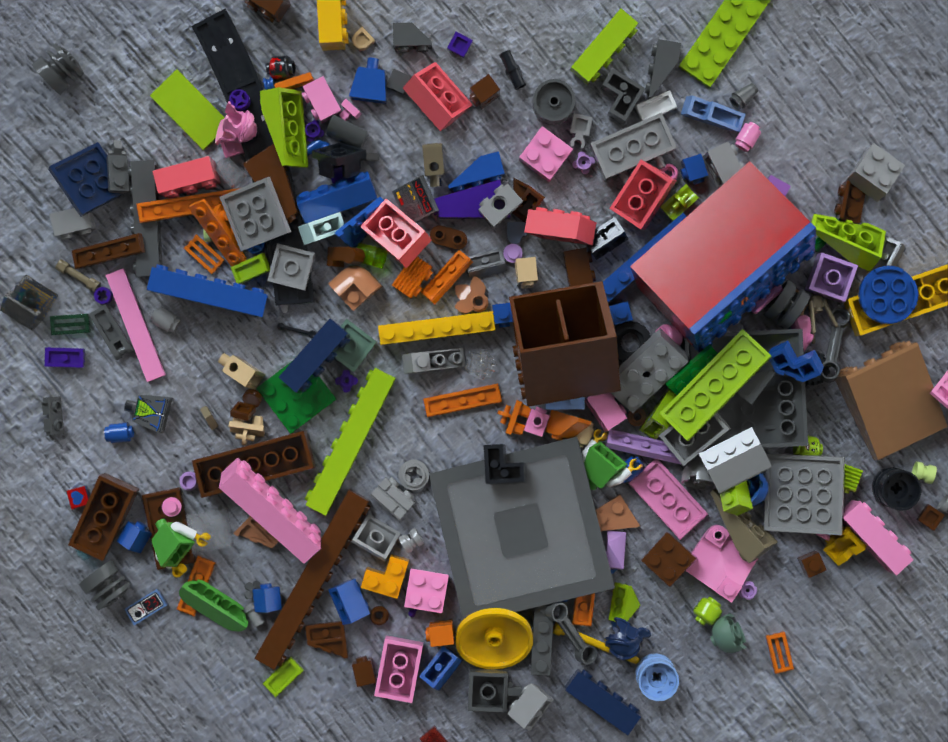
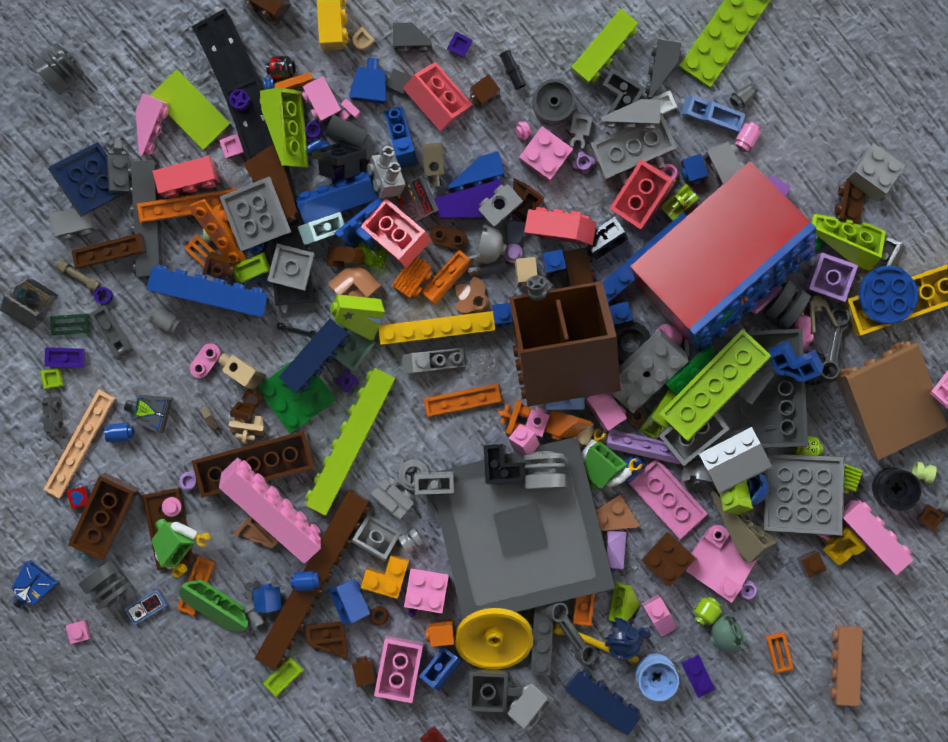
bright pink tile [106,268,166,382] -> none
blue brick [117,521,152,553] -> none
bright pink helmet [215,101,257,145] -> none
none -> blue torso [11,560,59,609]
none -> lime tile [40,367,64,390]
none -> light nougat tile [43,389,116,499]
none -> bright pink plate [66,620,91,644]
none -> bright pink slope [135,94,169,157]
none -> bright pink plate [190,343,221,378]
none -> reddish brown brick [202,251,234,280]
none -> blue brick [290,571,319,592]
none -> lime slope [330,294,385,340]
none -> blue tile [355,226,377,250]
none -> light grey brick [367,146,406,198]
none -> blue slope [384,106,418,168]
none -> light grey brick [414,471,454,495]
none -> light grey cylinder [474,224,506,264]
none -> bright pink brick [508,424,540,456]
none -> bright pink plate [515,121,531,140]
none -> light grey wheel [524,451,566,489]
none -> dark grey wheel [526,275,547,300]
none -> blue brick [541,249,566,275]
none -> light grey slope [600,99,661,130]
none -> bright pink slope [642,594,678,637]
none -> dark purple plate [681,654,715,698]
none -> nougat brick [830,625,862,706]

